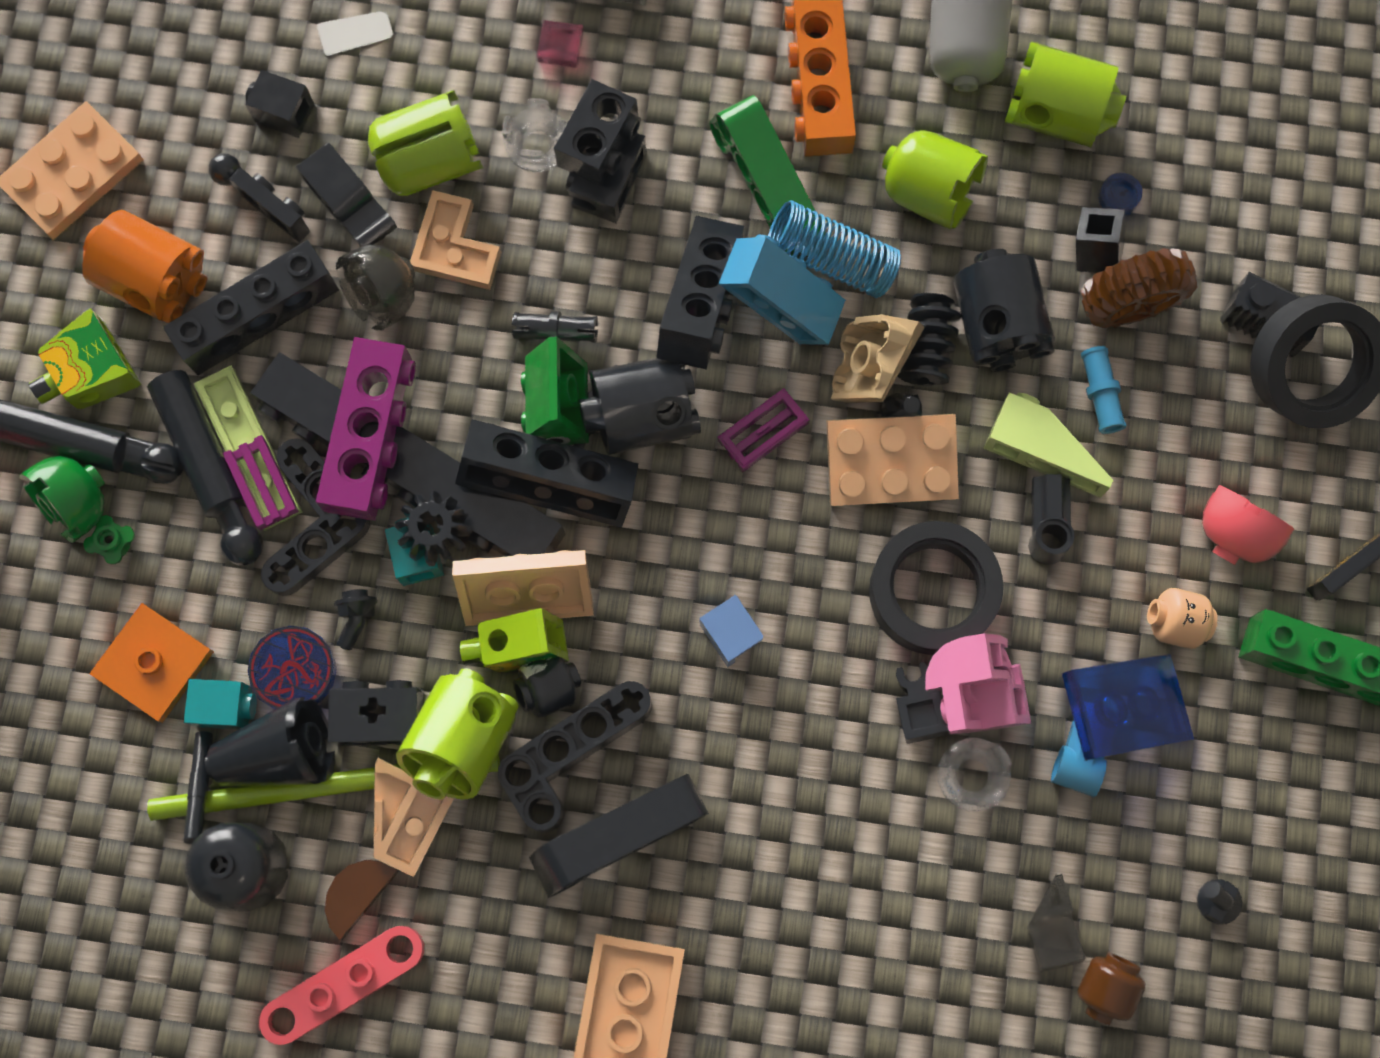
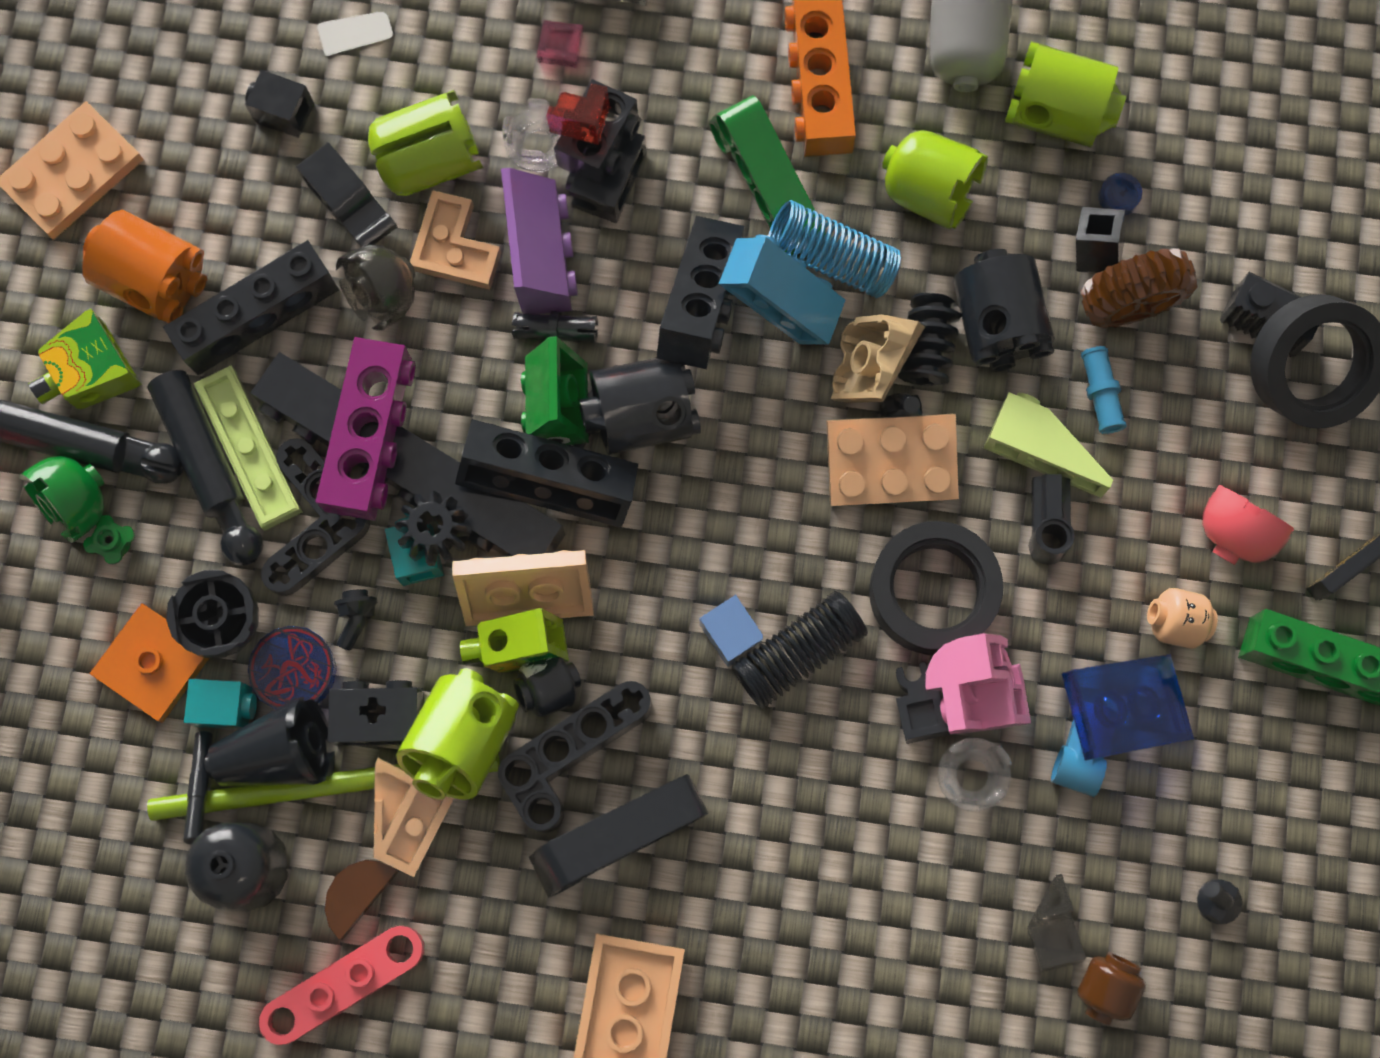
black plate [208,153,310,243] -> none
magenta tile [223,435,299,530] -> none
magenta tile [717,388,810,472] -> none
none -> black cylinder [166,570,259,658]
none -> medium lavender slope [501,168,578,314]
none -> clear red panel [546,83,610,144]
none -> black piece [731,590,868,710]

